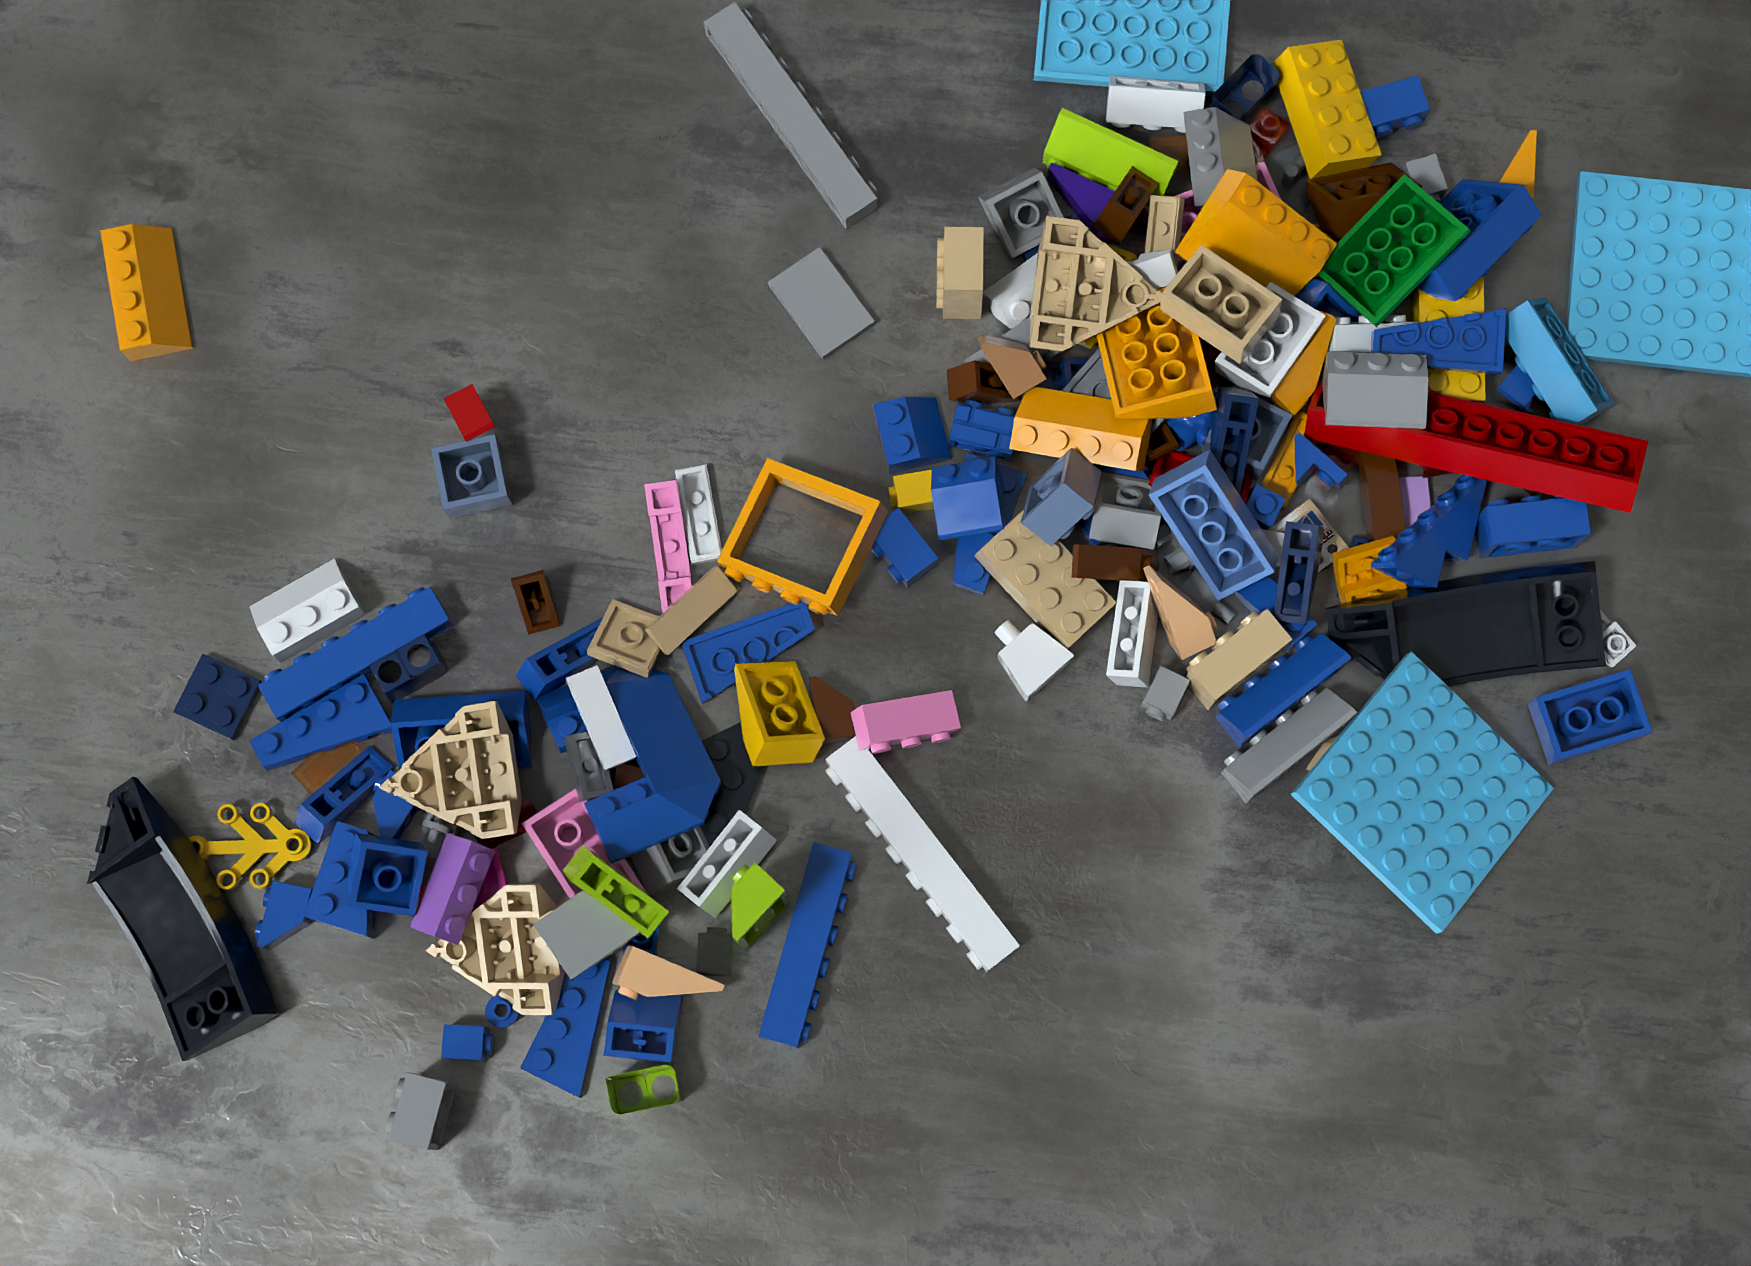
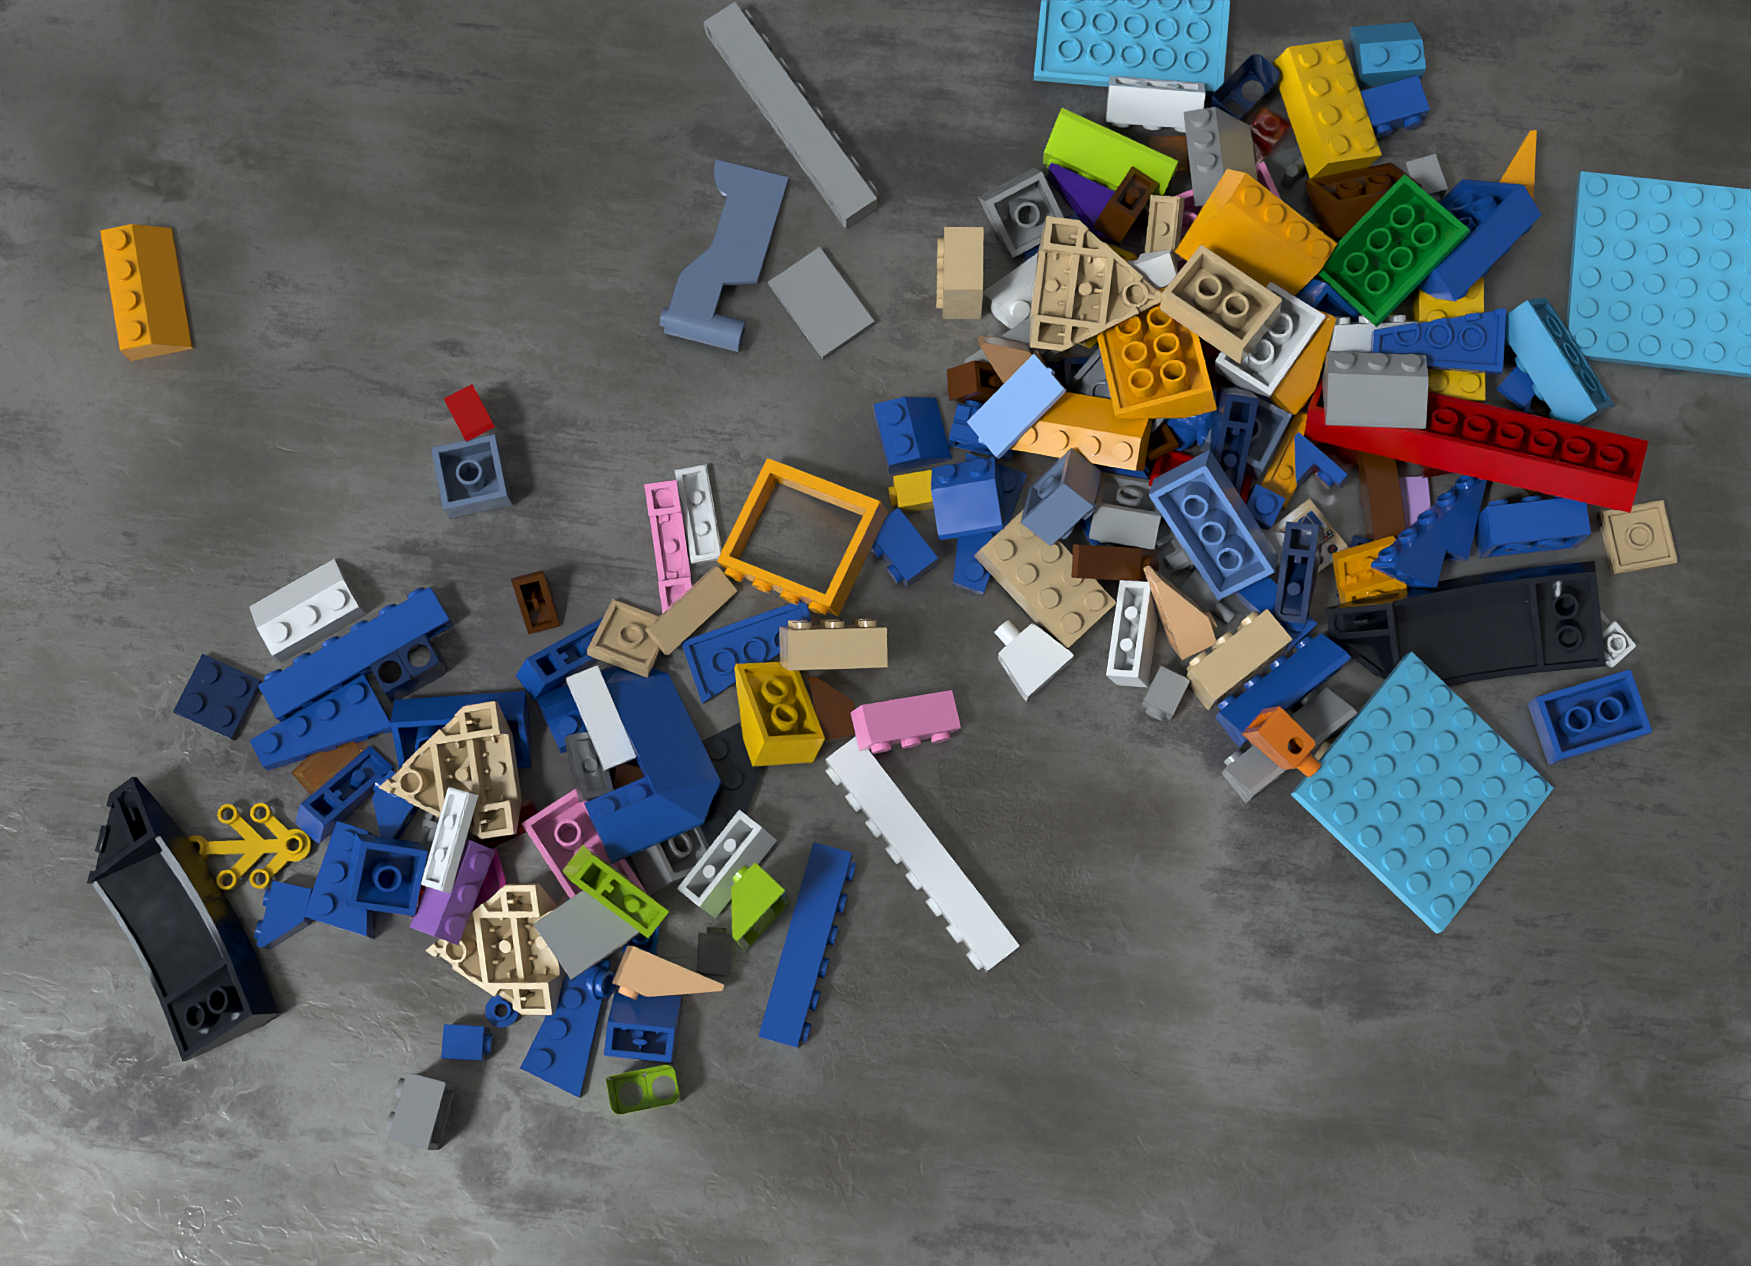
none -> white tile [421,787,478,893]
none -> blue plate [586,966,616,1000]
none -> sand blue door [660,159,789,352]
none -> tan brick [779,618,888,671]
none -> light blue piece [967,354,1067,459]
none -> orange torso [1242,706,1322,778]
none -> dark azure slope [1350,22,1426,88]
none -> tan tile [1597,500,1678,576]

